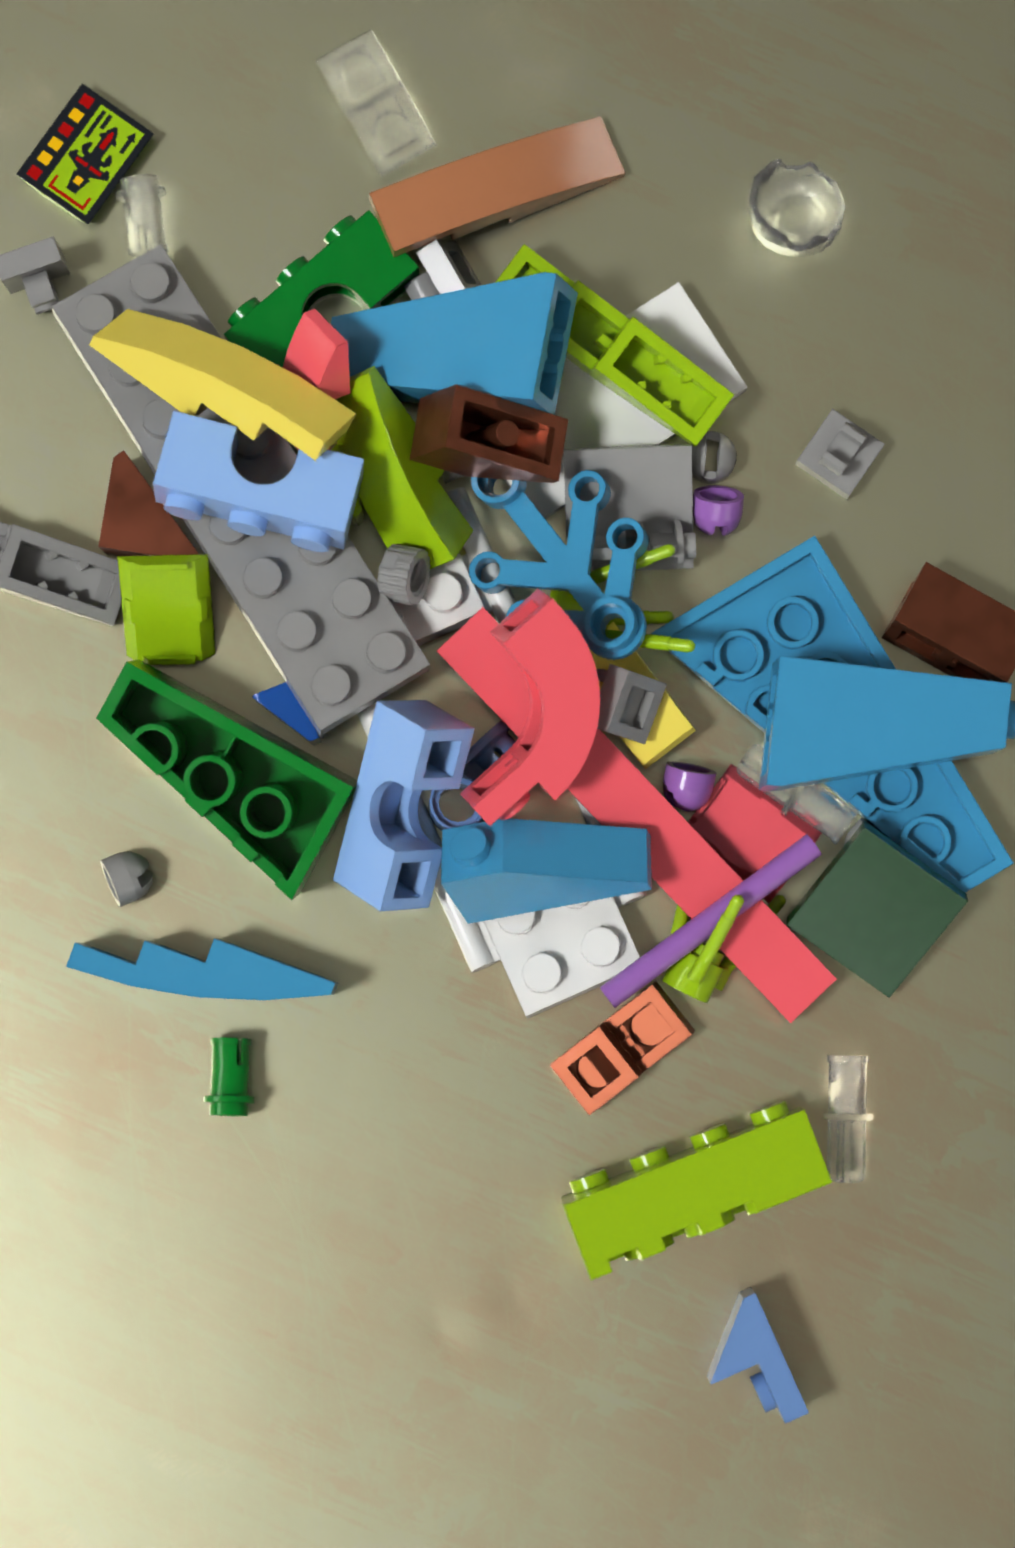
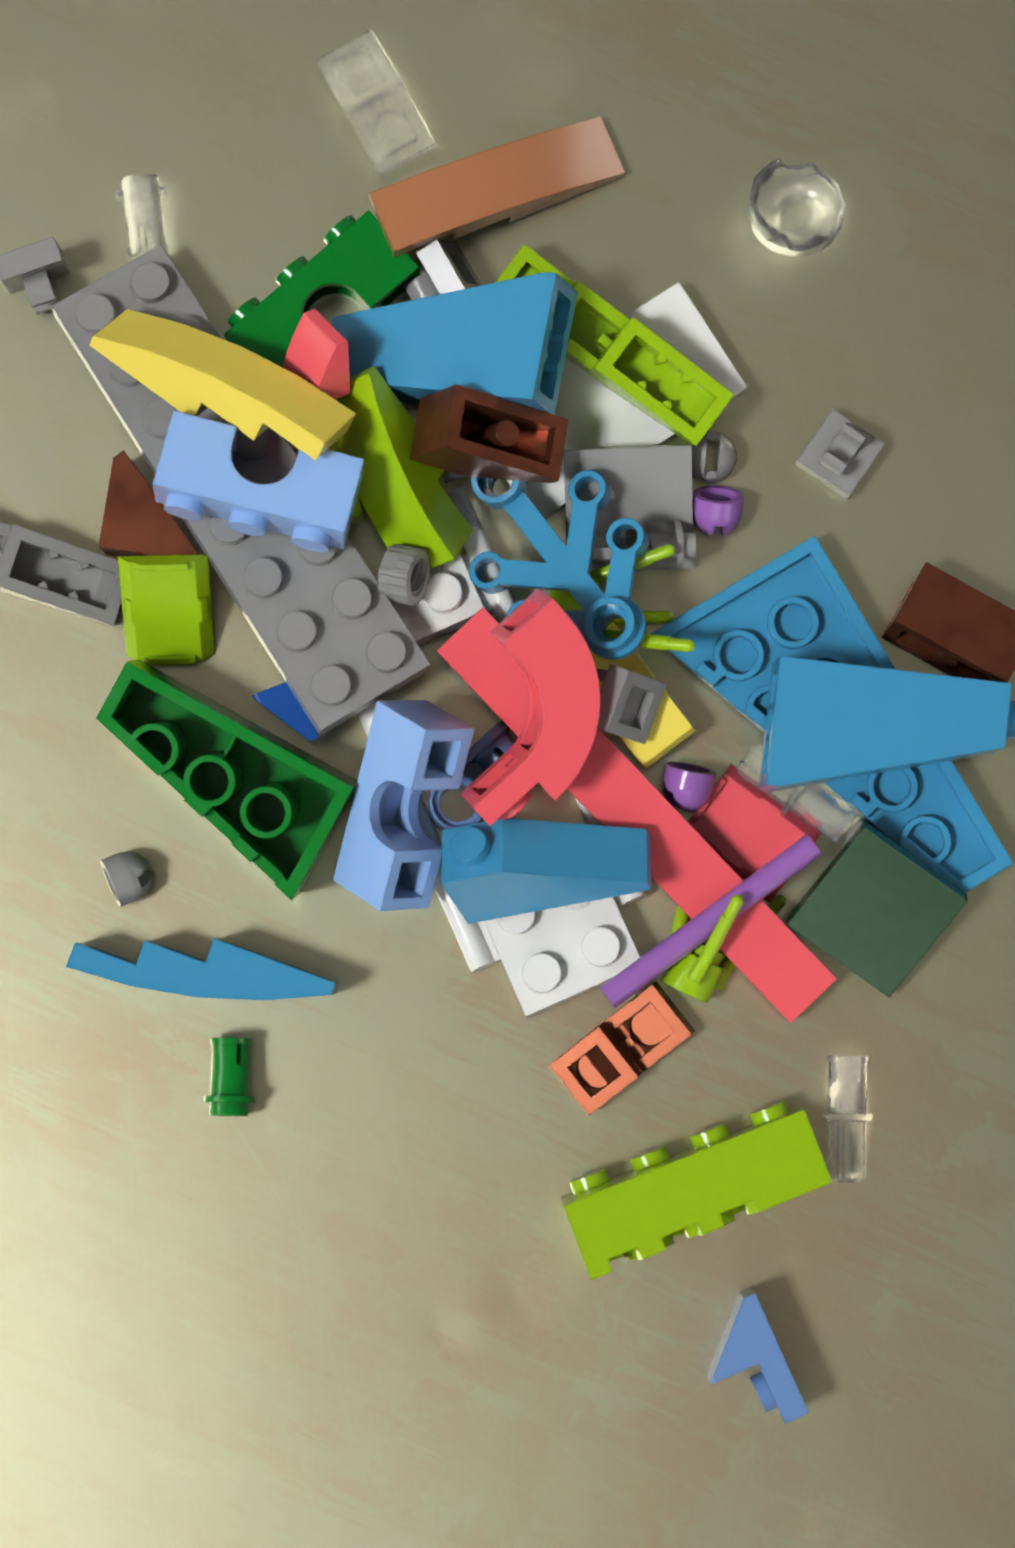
piece [16,83,154,225] -> none

